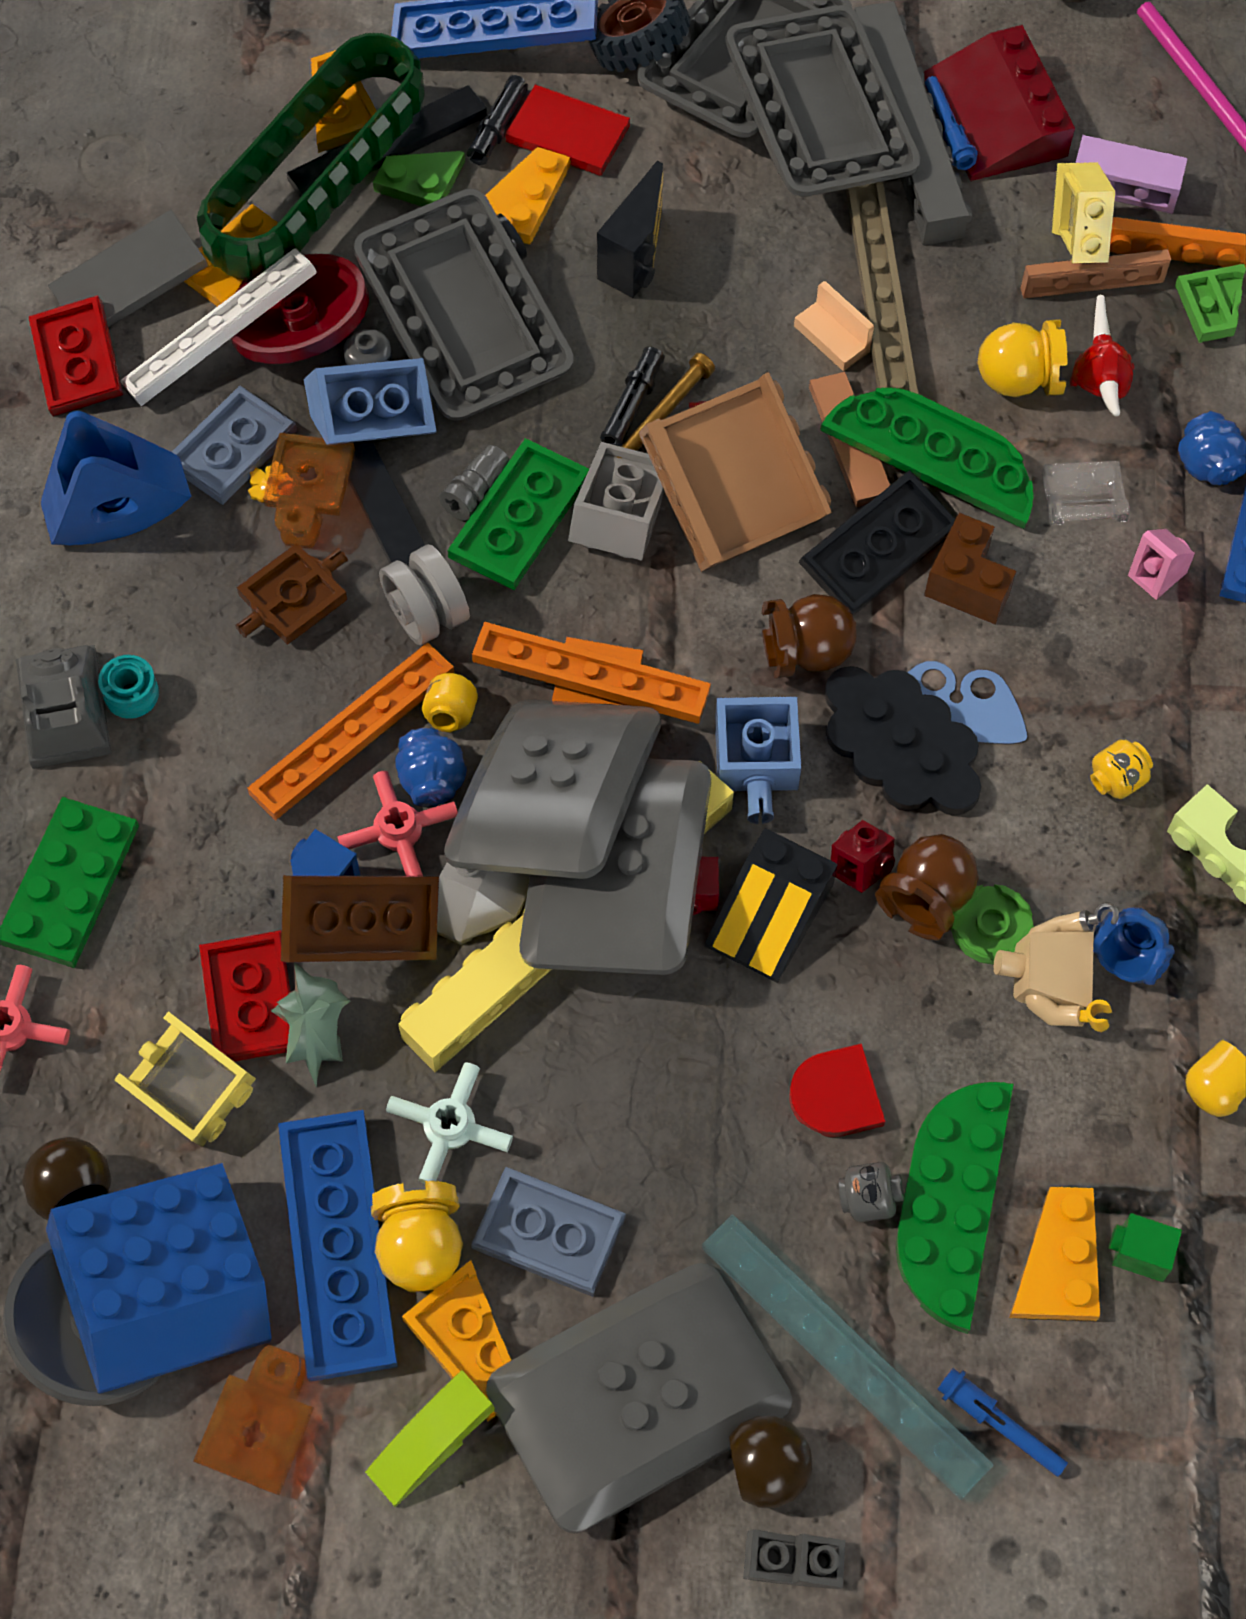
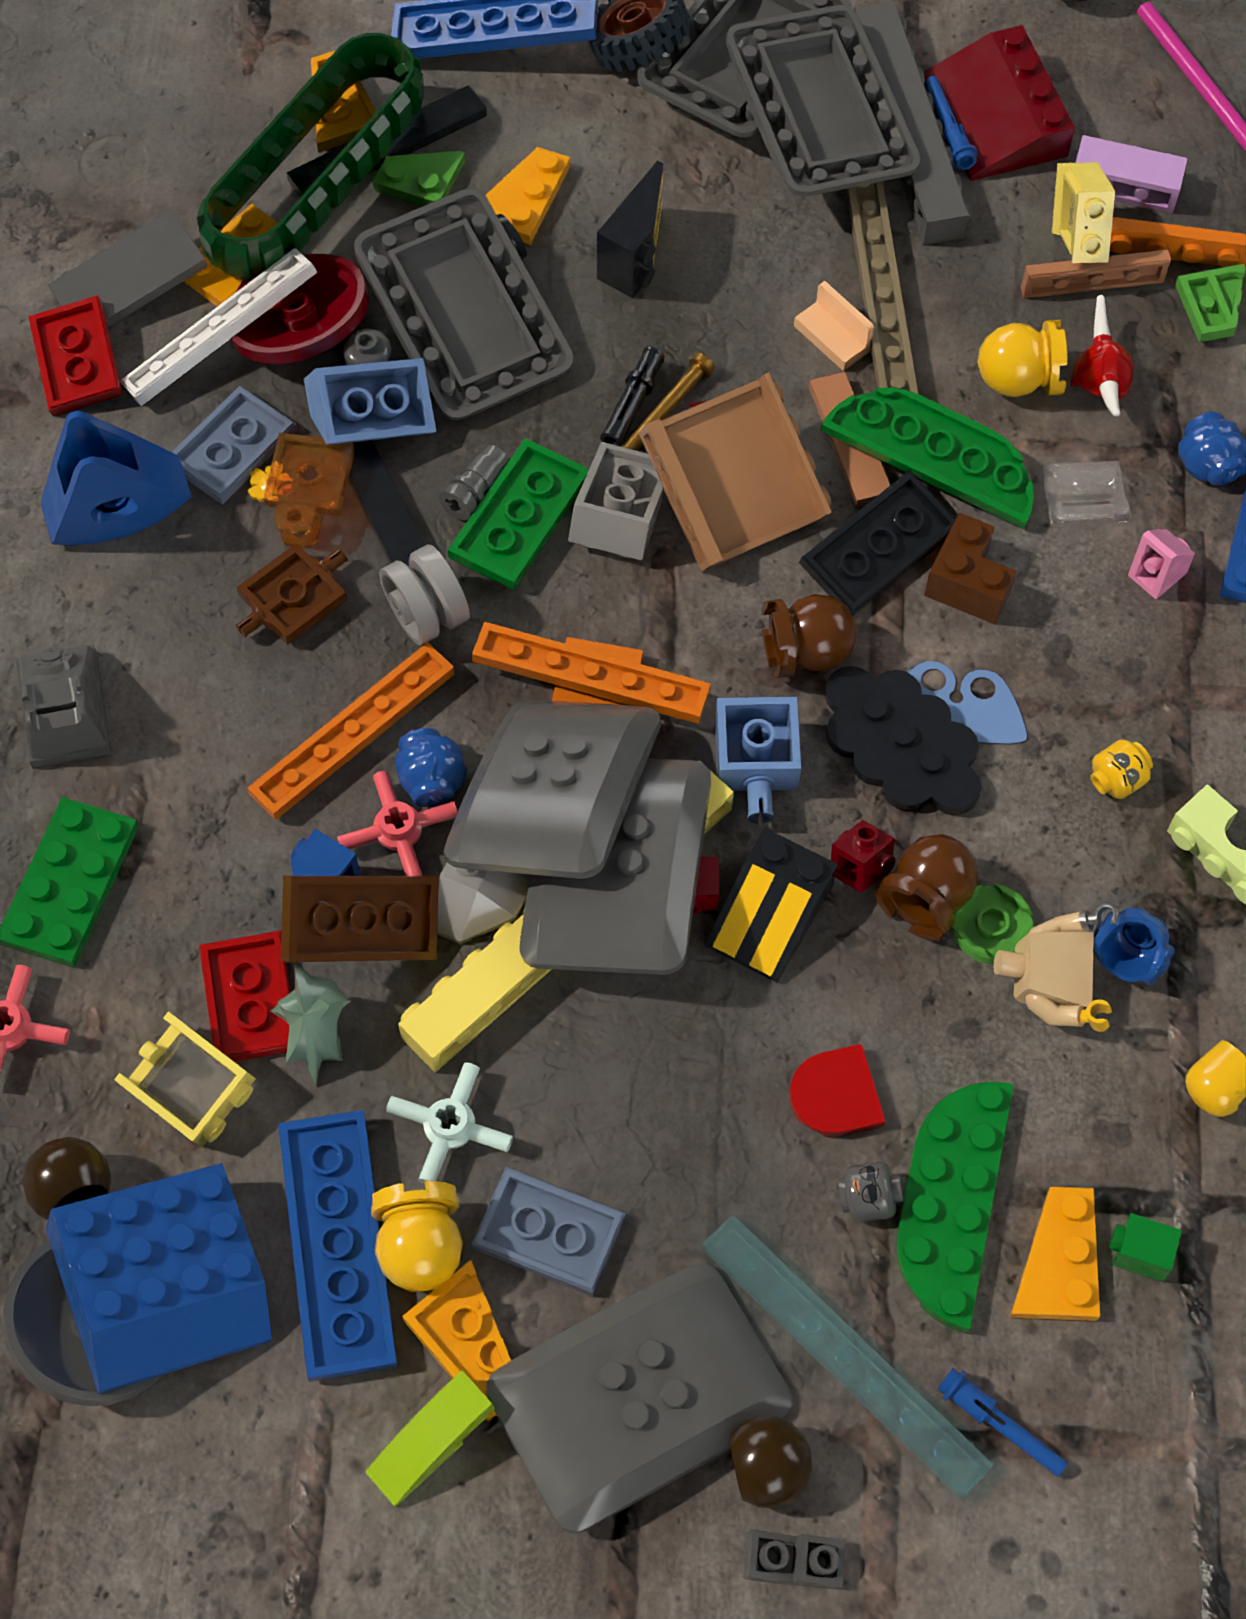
teal wheel [98,655,159,718] -> none
clear orange plate [193,1345,314,1495] -> none
yellow head [422,673,478,732] -> none
black pin [467,75,528,165] -> none
red tile [506,84,630,176] -> none

